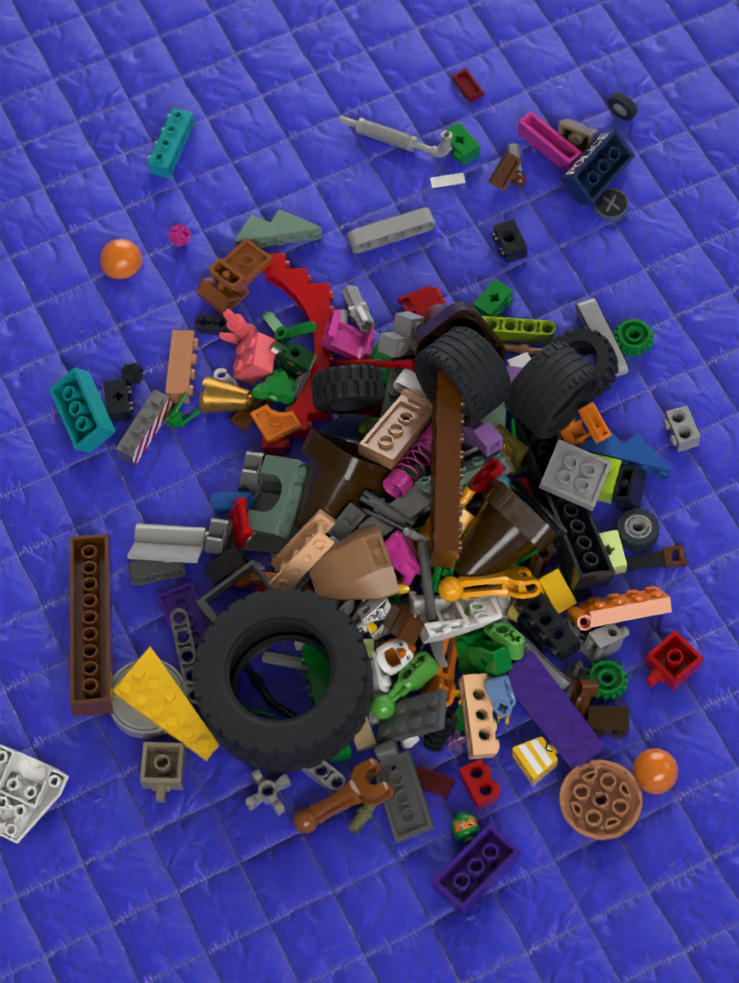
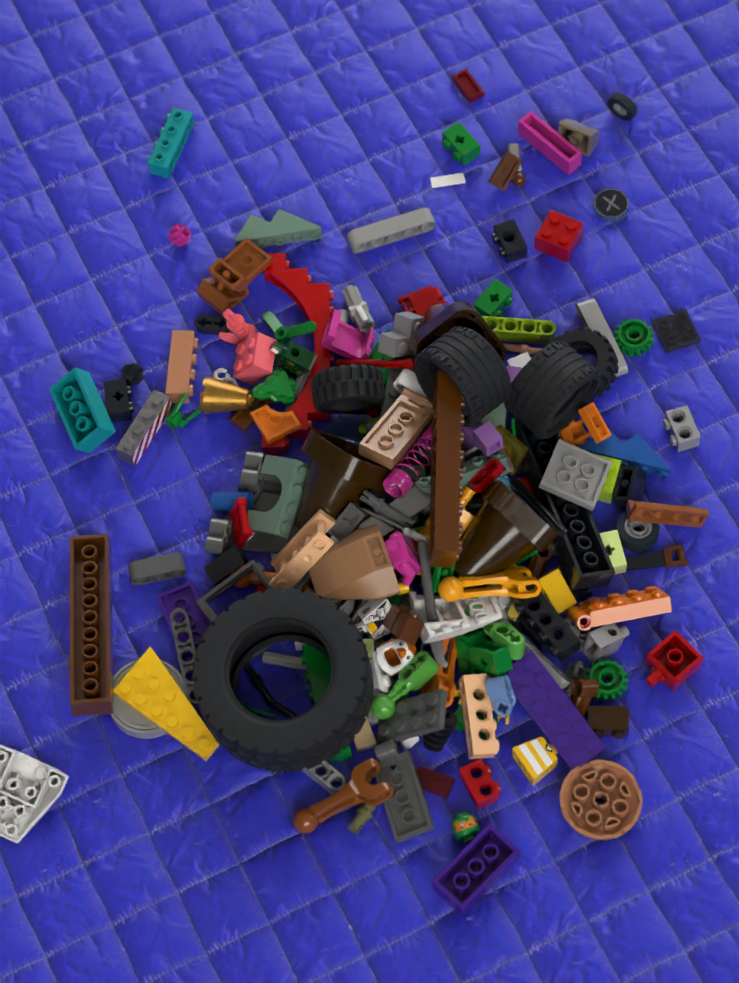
orange piece [99,239,143,279] -> none
light grey door [127,523,209,563] -> none
dark tan hinge [140,742,187,803] -> none
light grey pin [245,769,291,816] -> none
light grey piece [339,115,452,158] -> none
medium lavender plant [447,729,467,753] -> none
dark blue brick [560,129,635,205] -> none
orange piece [632,748,678,794] -> none
none -> red brick [534,210,584,262]
none -> dark orange fence [626,500,709,528]
none -> clear smoke tile [651,310,701,354]

